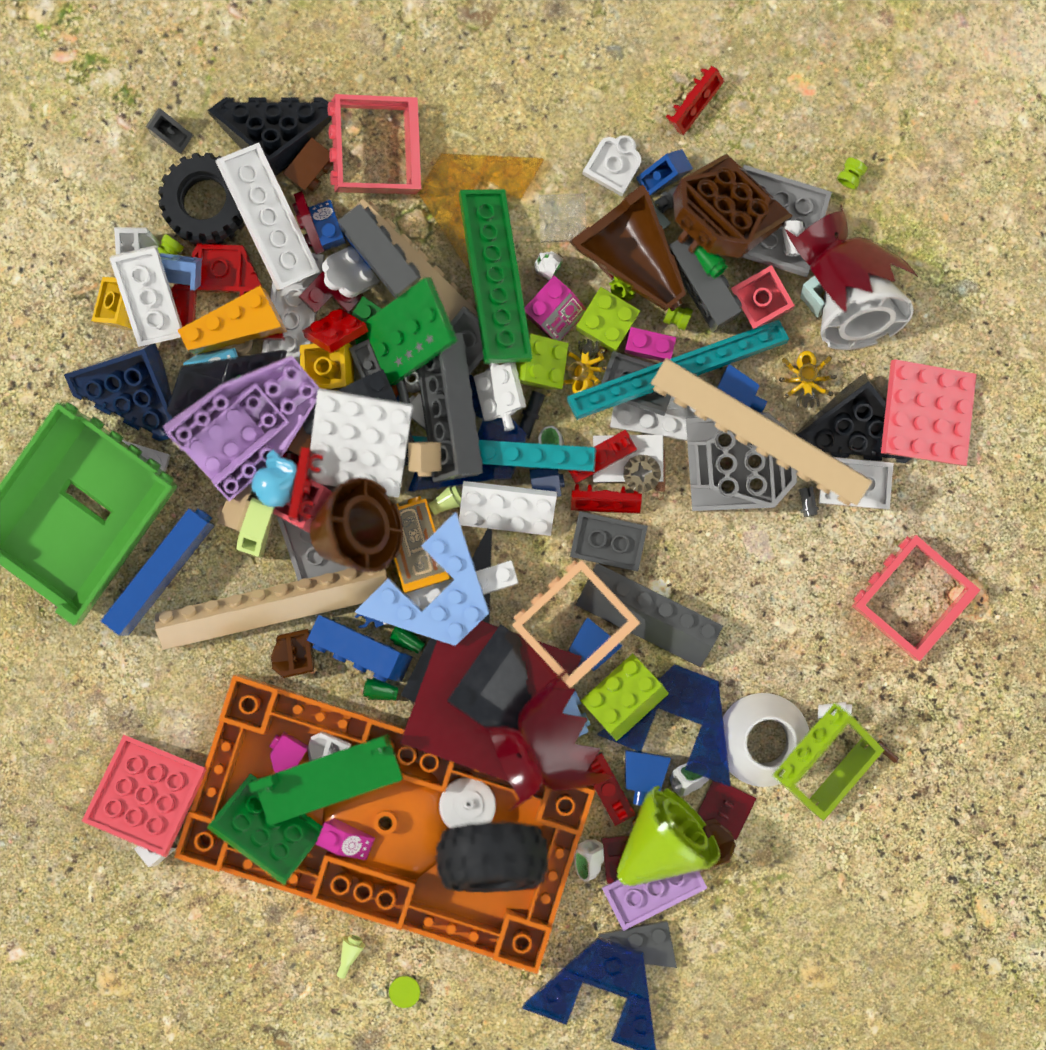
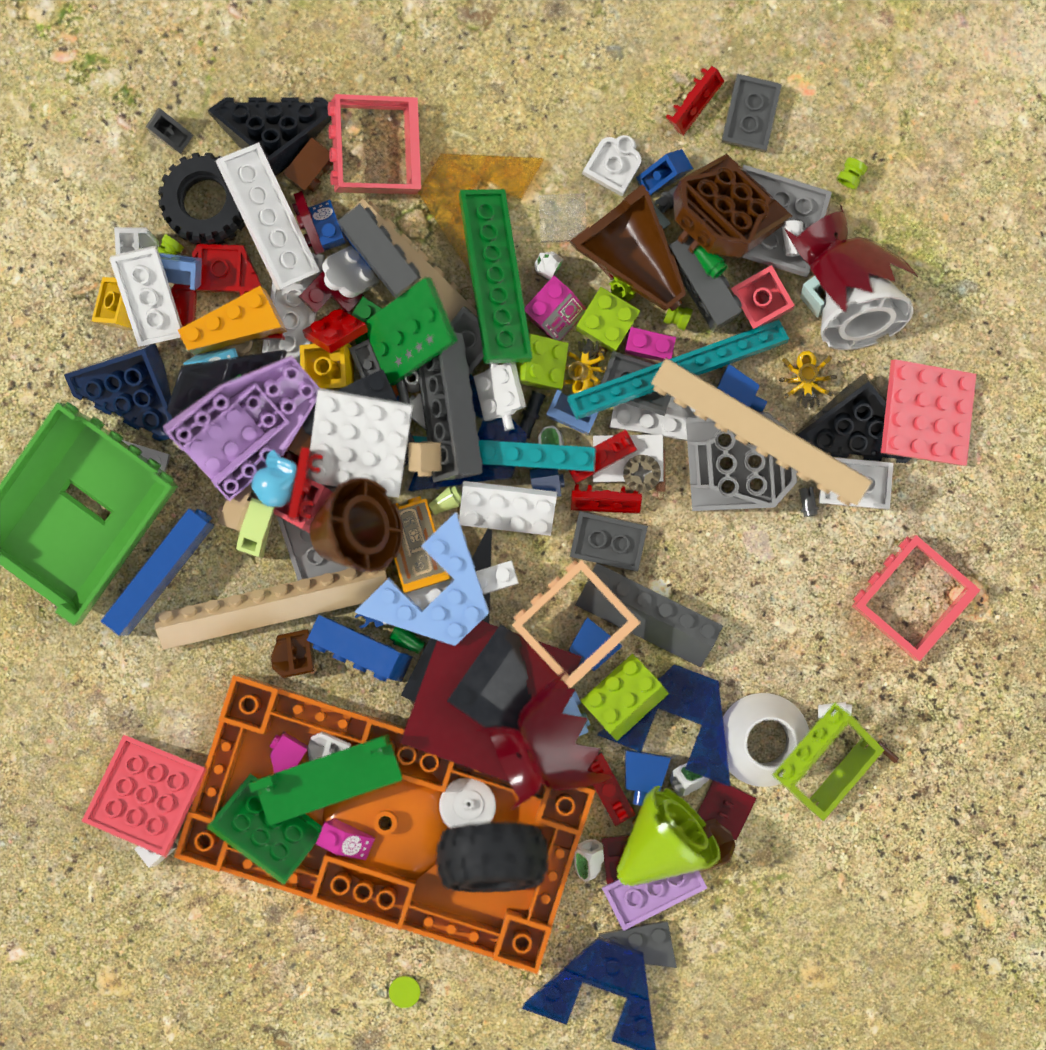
yellowish green cone [337,934,365,979] -> none
green cone [363,677,398,701] -> none
none -> medium blue panel [546,389,599,435]
none -> dark grey plate [721,74,782,153]

